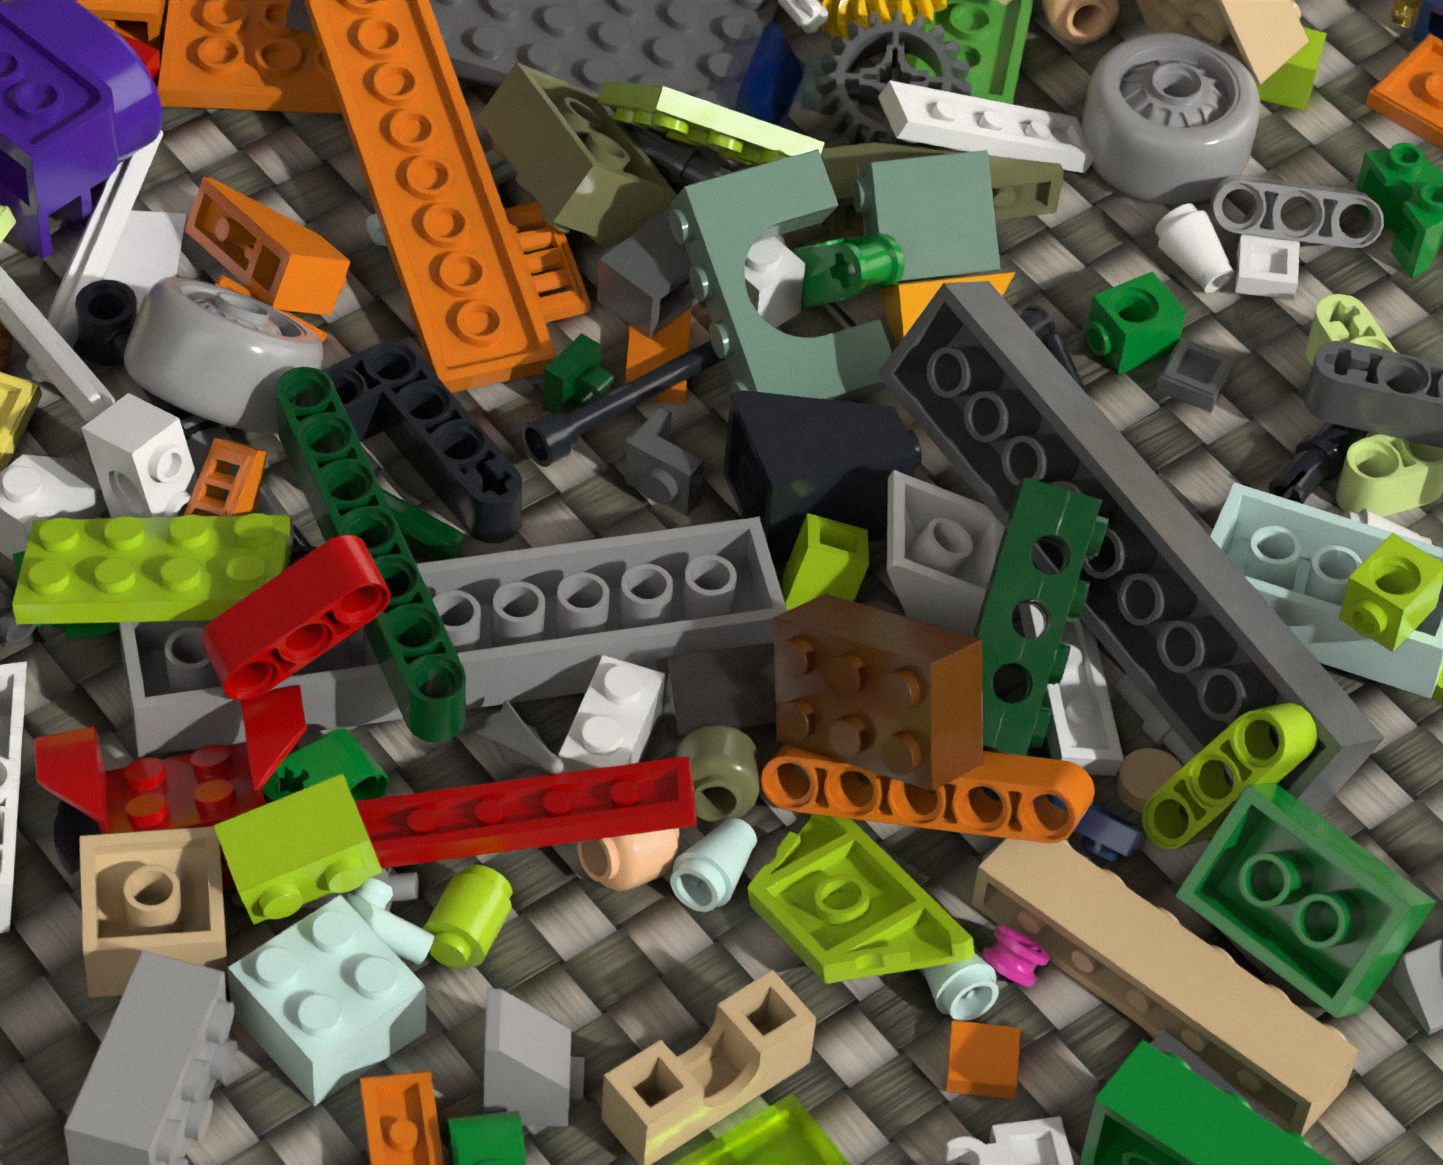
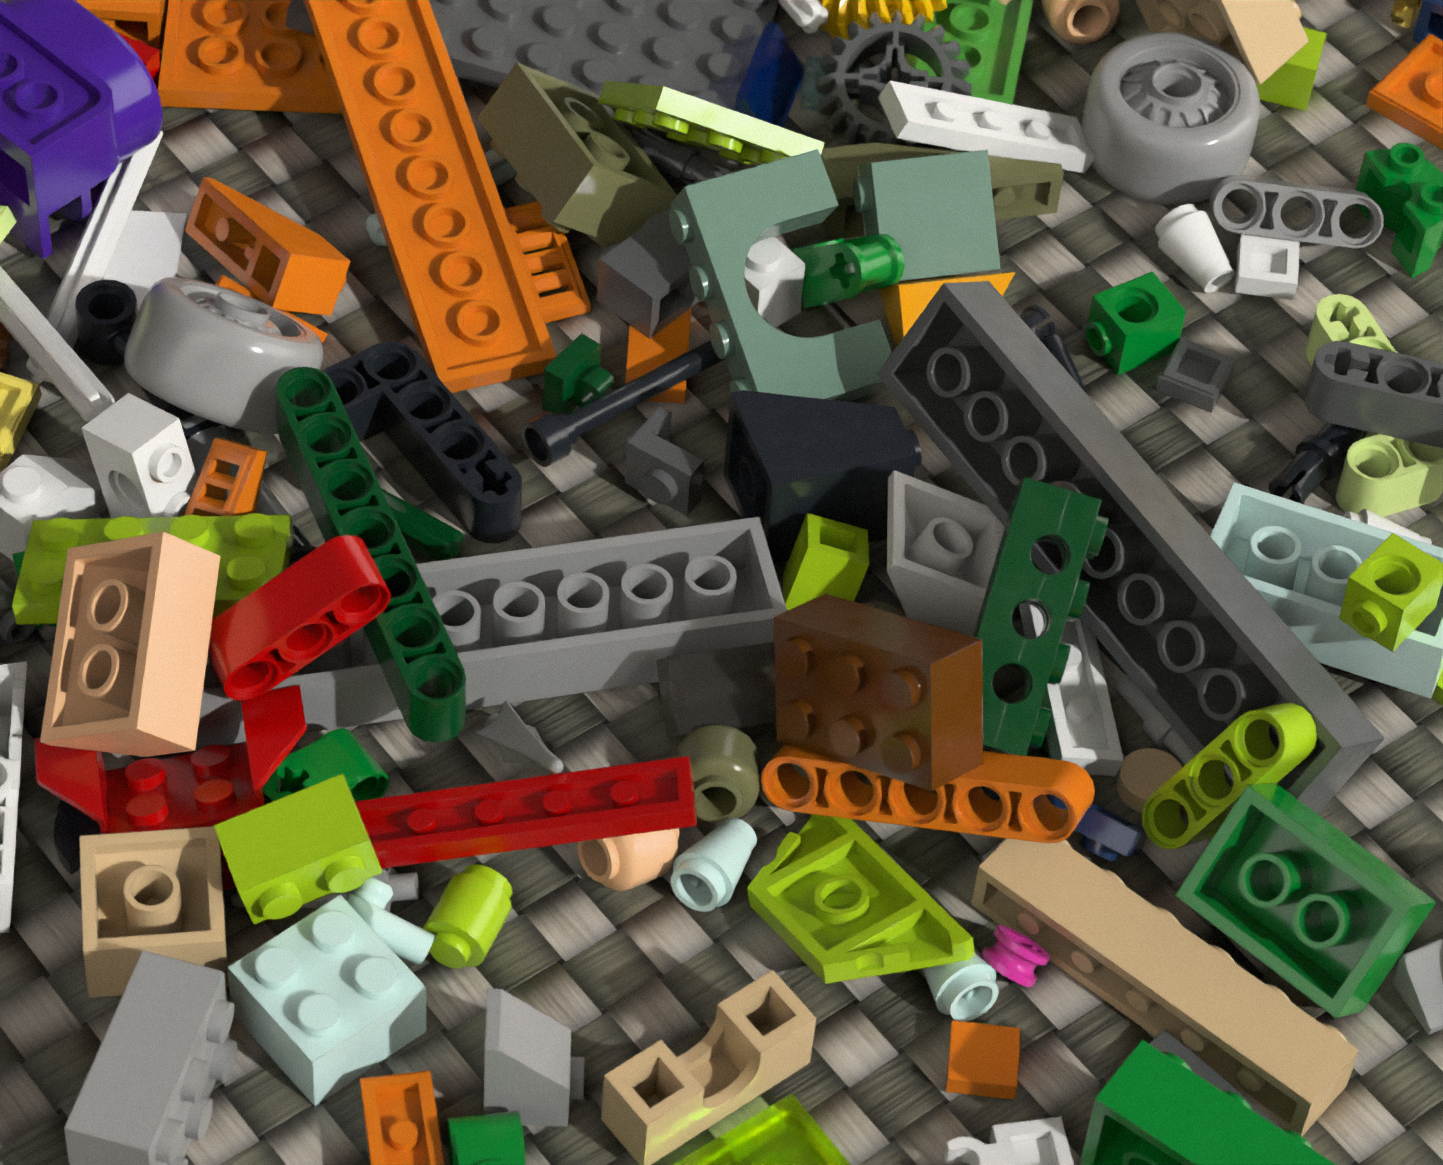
white brick [558,655,665,773] -> none
none -> light nougat slope [40,532,220,757]

